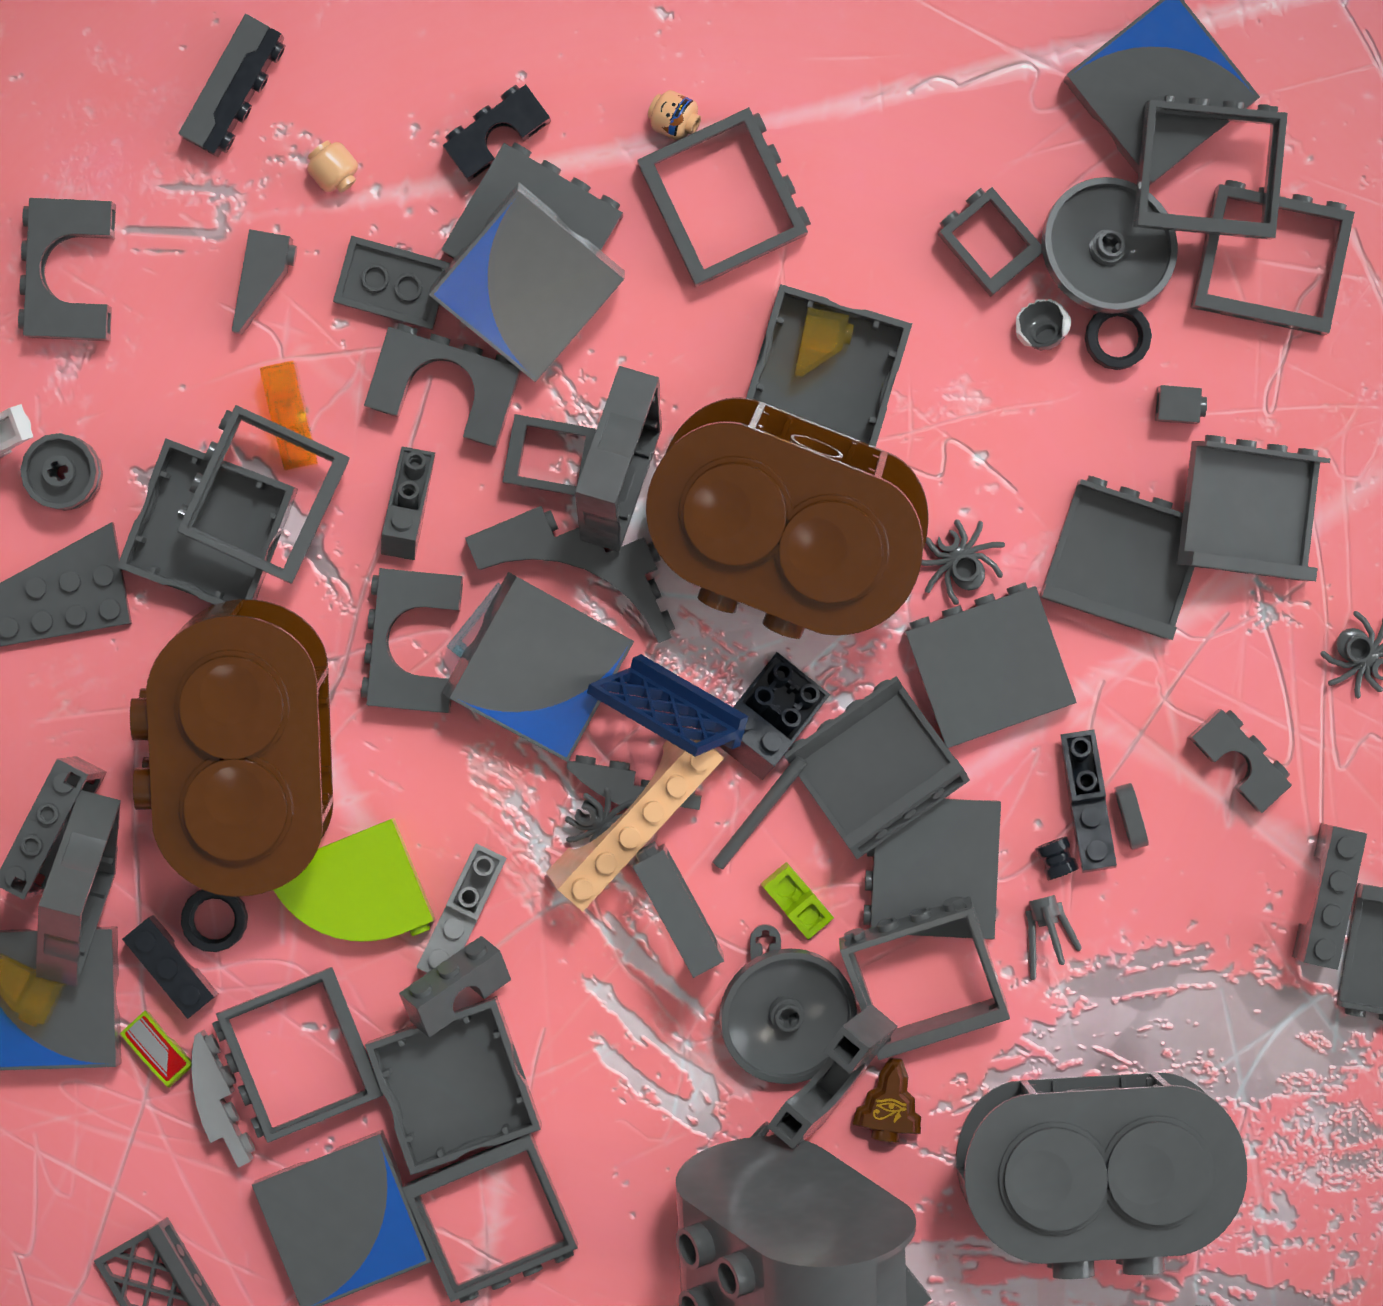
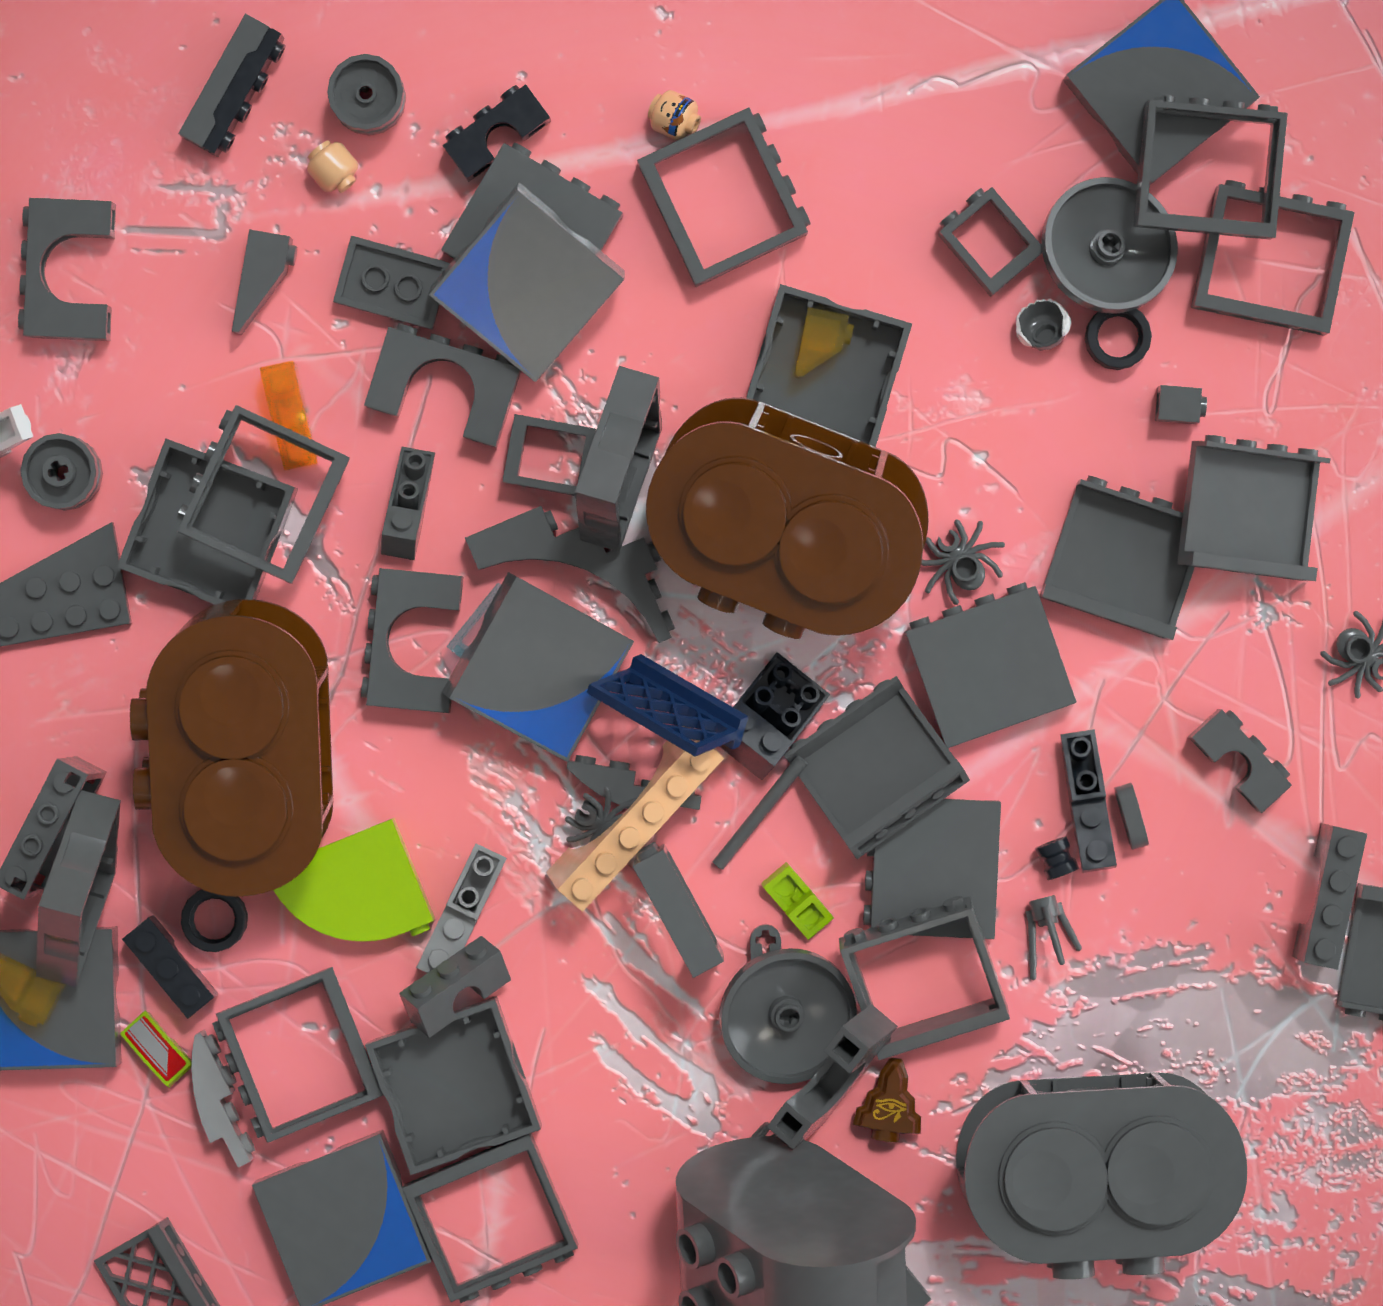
none -> dark grey wheel [327,54,407,136]

